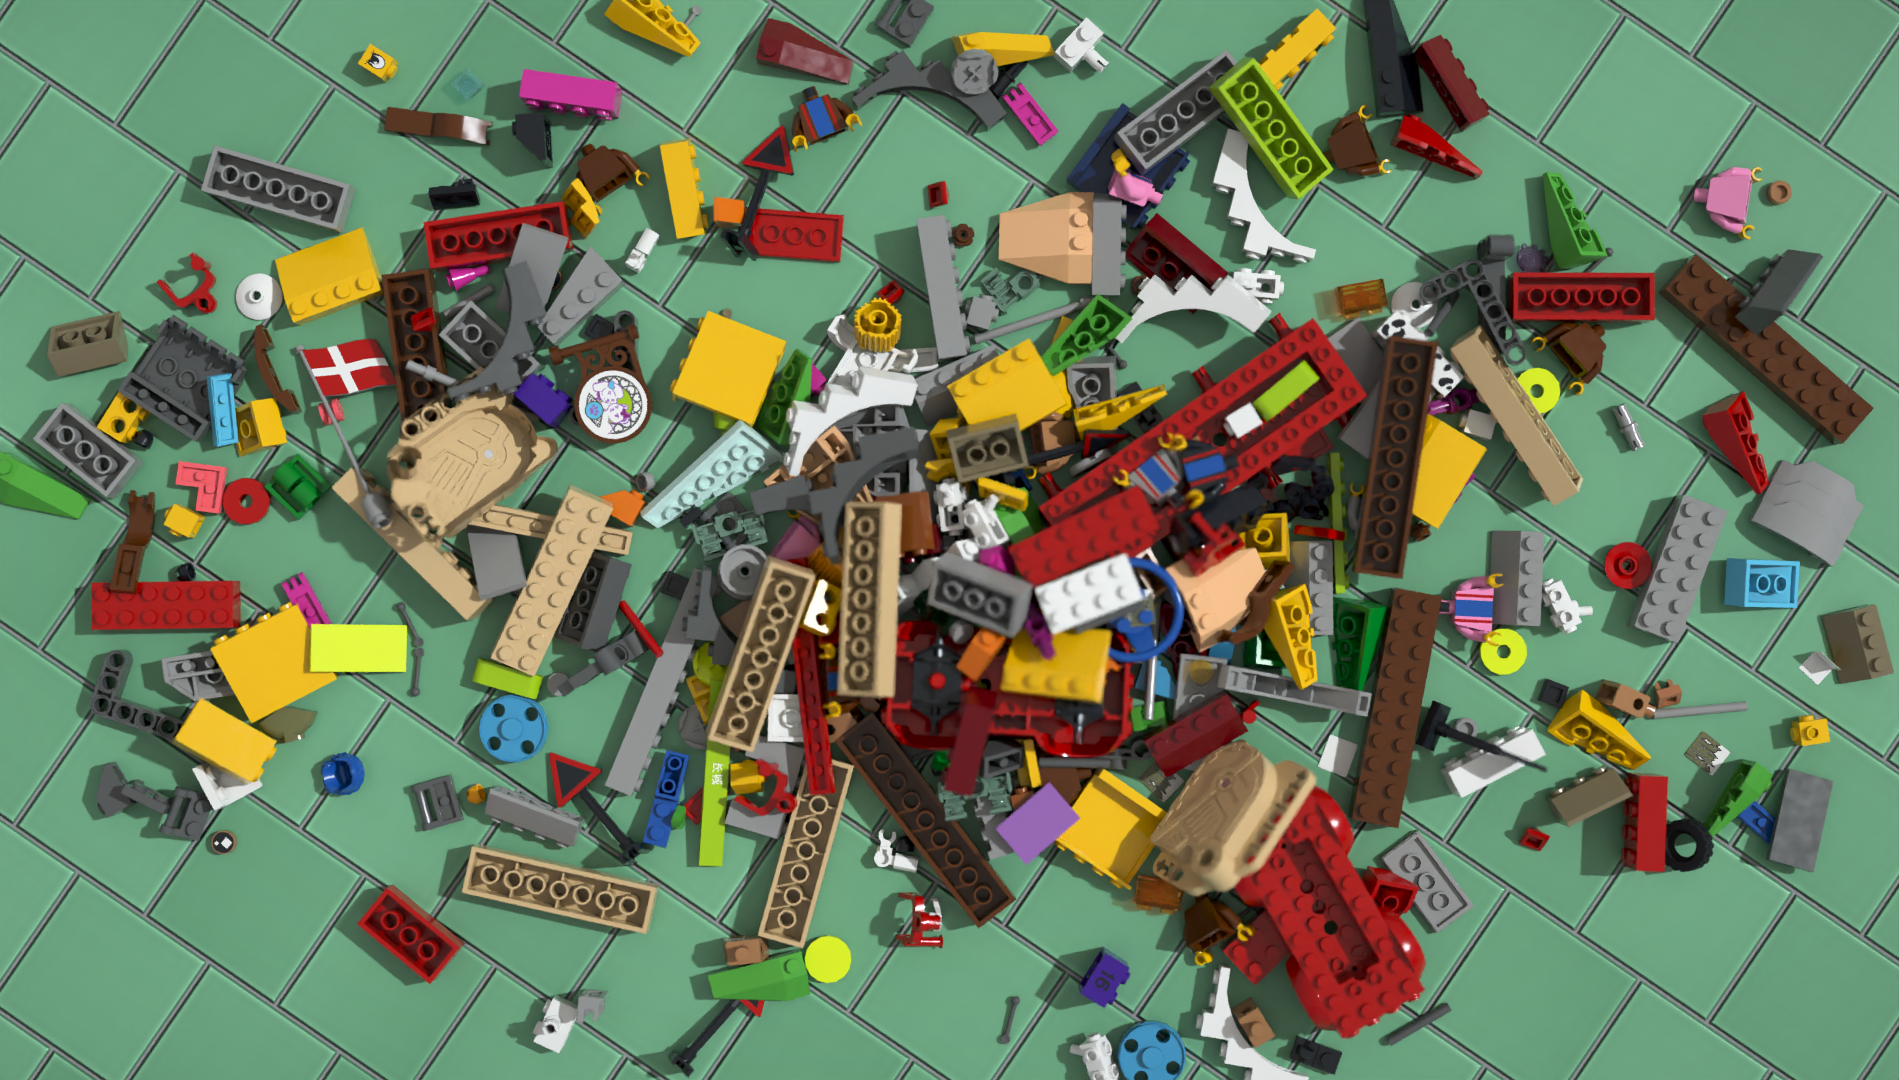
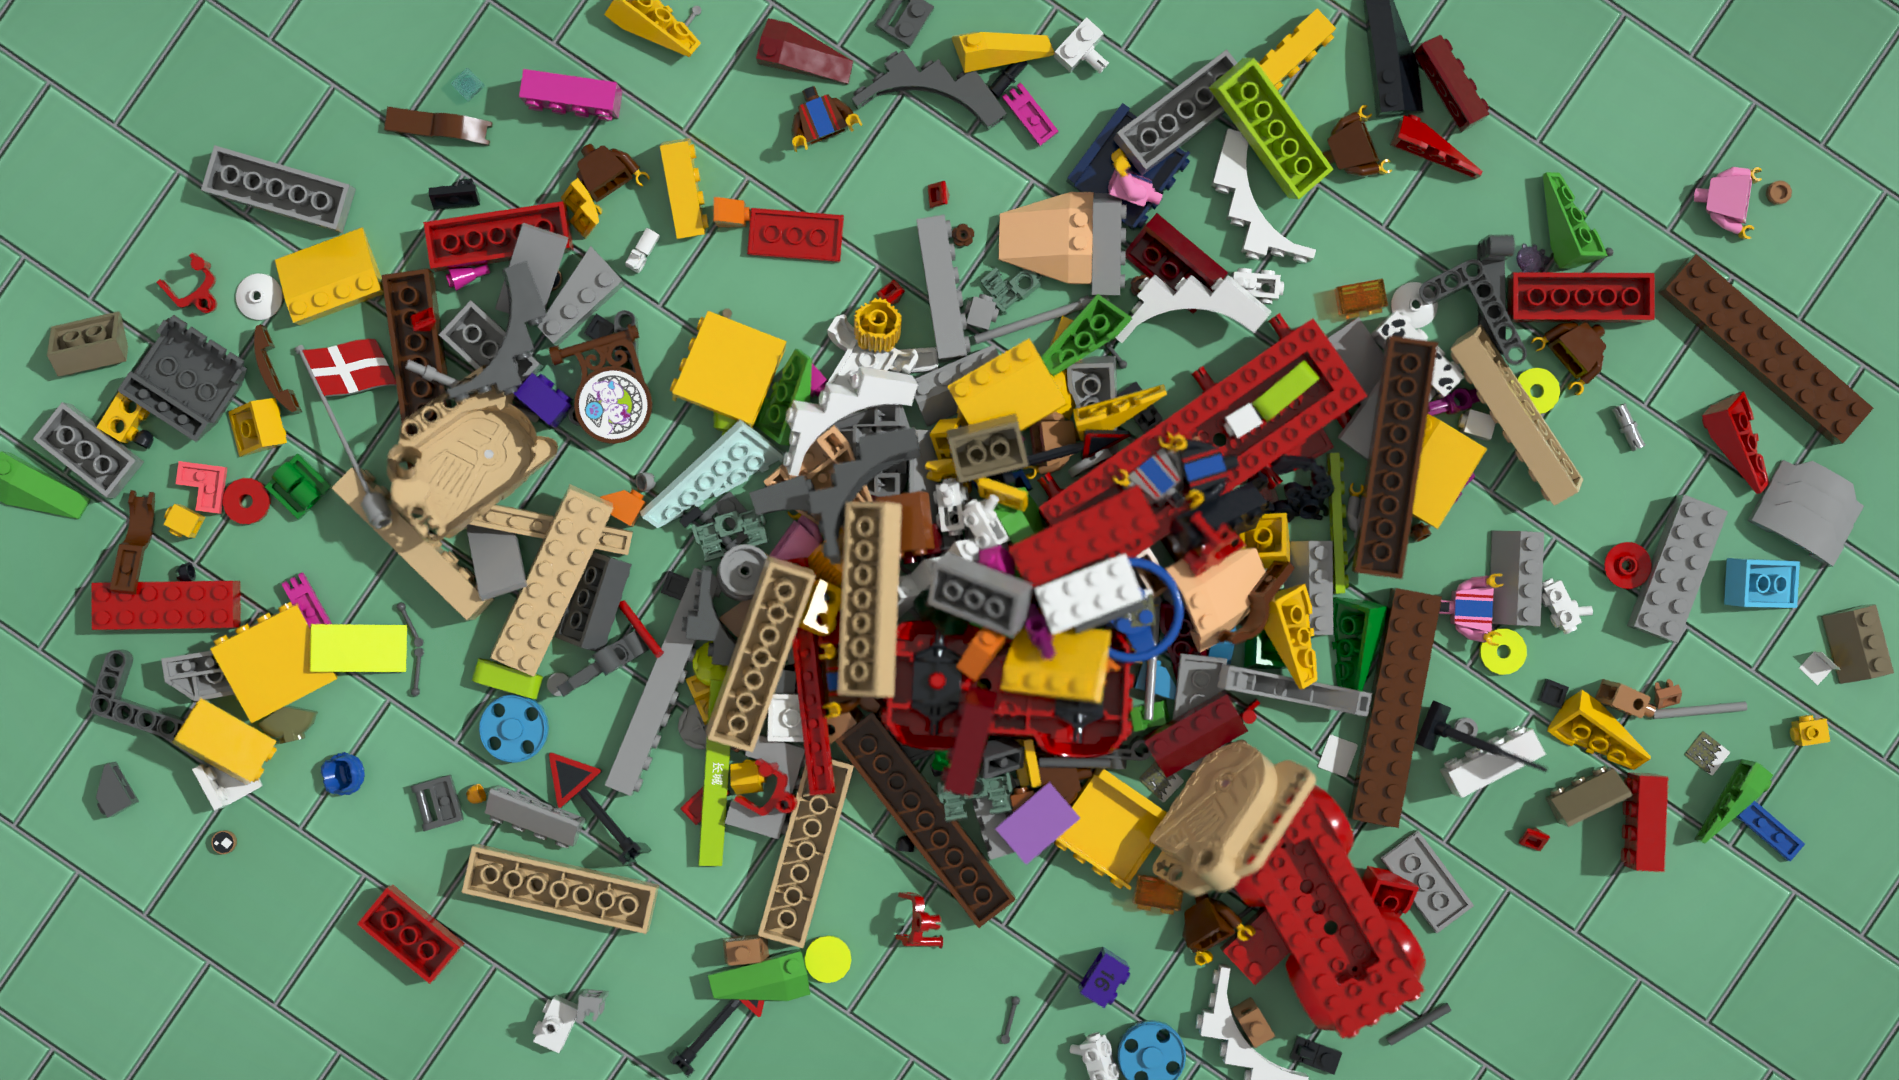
dark grey plate [121,779,174,814] -> none
dark grey plate [159,786,212,841] -> none
medium azure tile [206,373,239,447] -> none
coral wheel [318,398,345,426] -> none
yellow brick [358,44,399,83] -> none
light grey piece [443,284,495,320] -> none
black slope [512,113,553,168] -> none
blue slope [643,750,689,849] -> none
bright green tile [671,805,686,829] -> none
black piece [720,126,794,261] -> none
white bar [874,829,919,873] -> none
white piece [929,898,942,931] -> none
light grey tile [949,619,974,644] -> none
light grey tile [951,49,998,95] -> none
clear yellow piece [1189,659,1213,683] -> none
red tile [1294,525,1345,541] -> none
dark grey bar [1424,292,1460,337] -> none
black tyre [1665,819,1714,872] -> none
dark grey slope [1735,249,1823,335] -> none
dark grey tile [1766,769,1833,872] -> none

